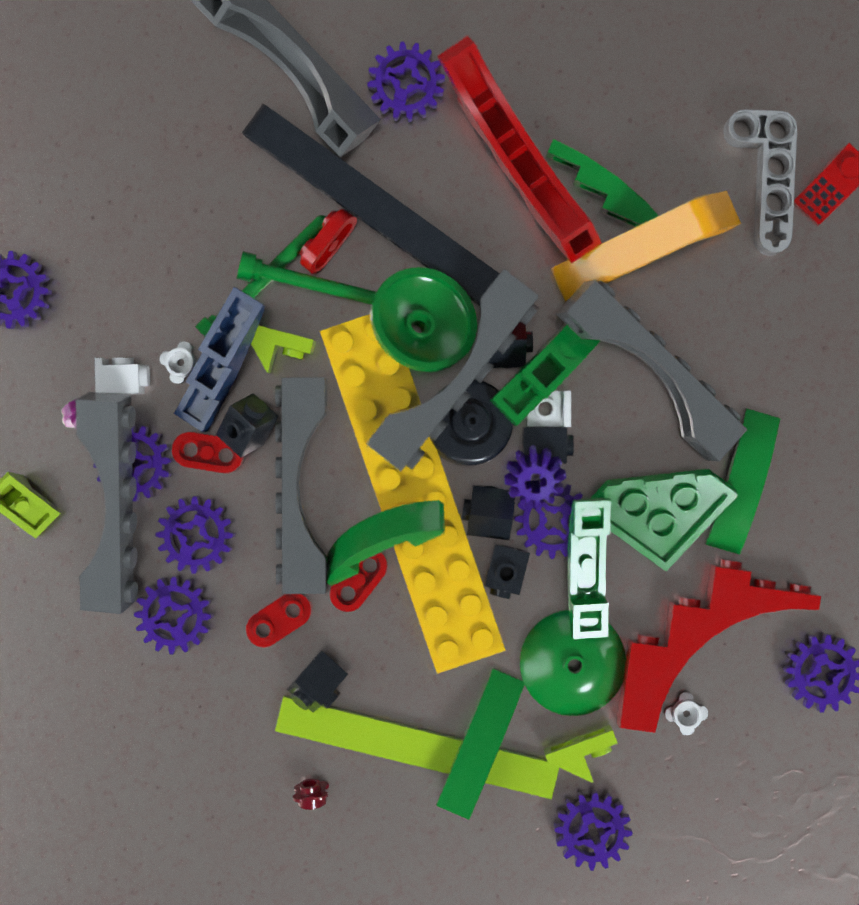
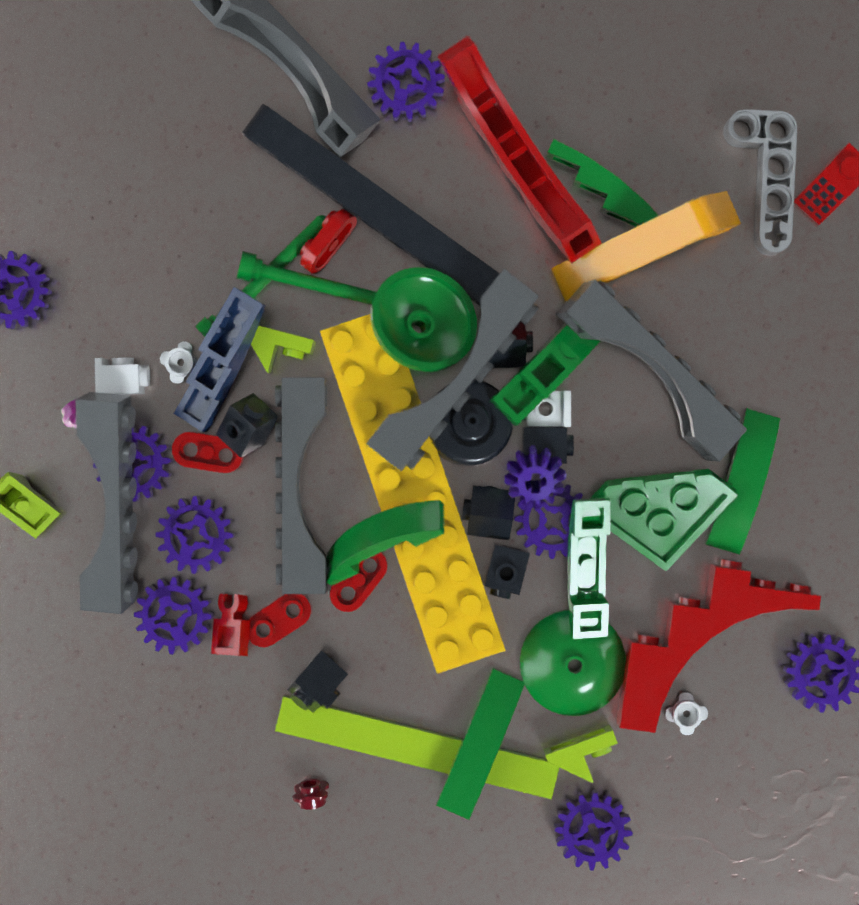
none -> red plate [211,594,250,656]

